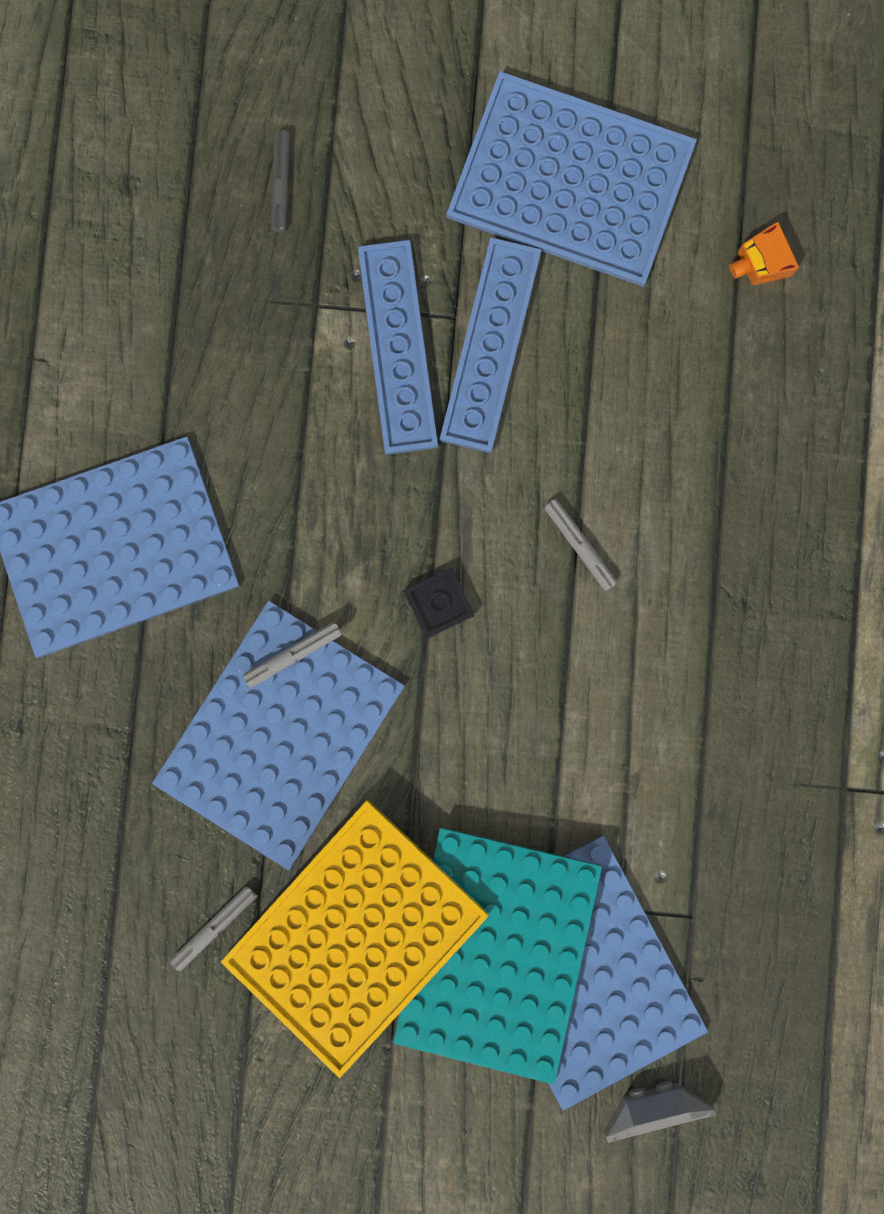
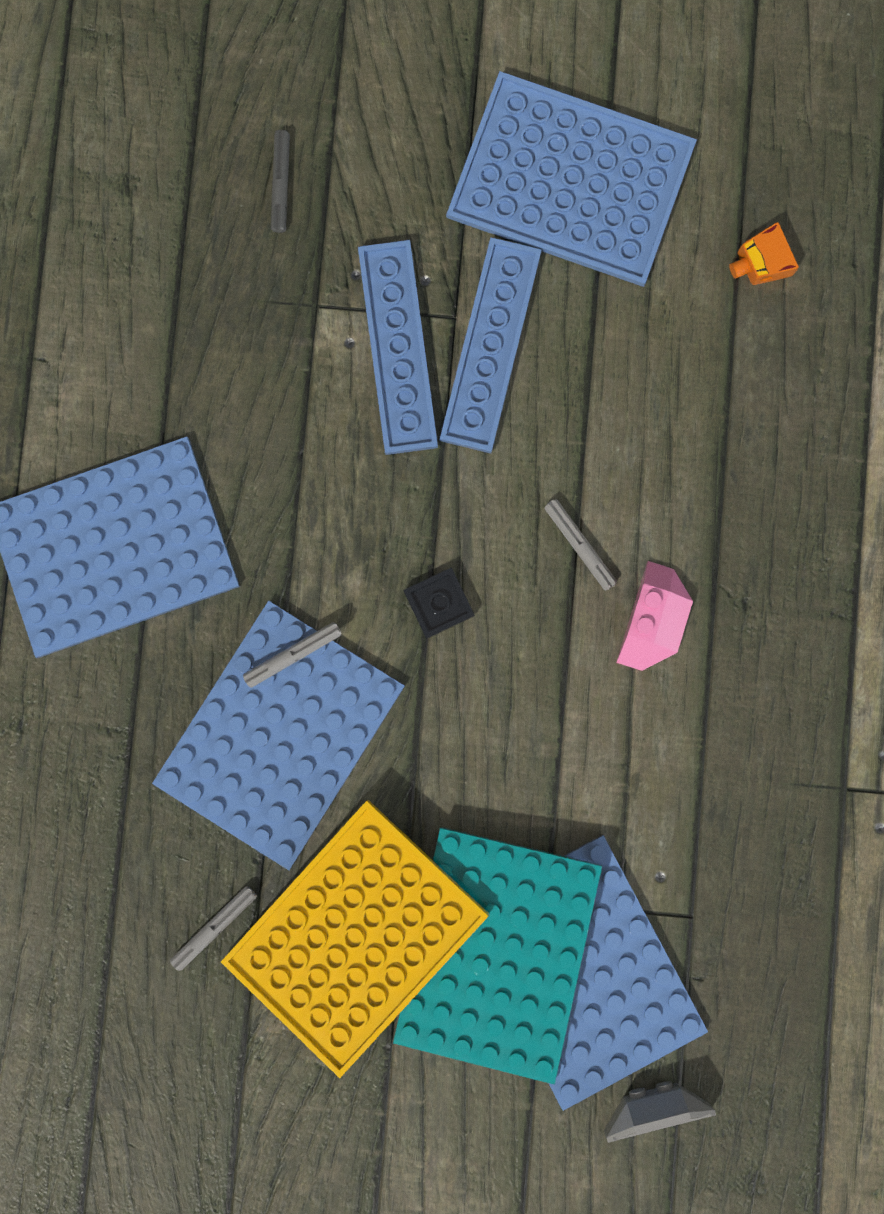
none -> bright pink wedge [616,561,693,671]

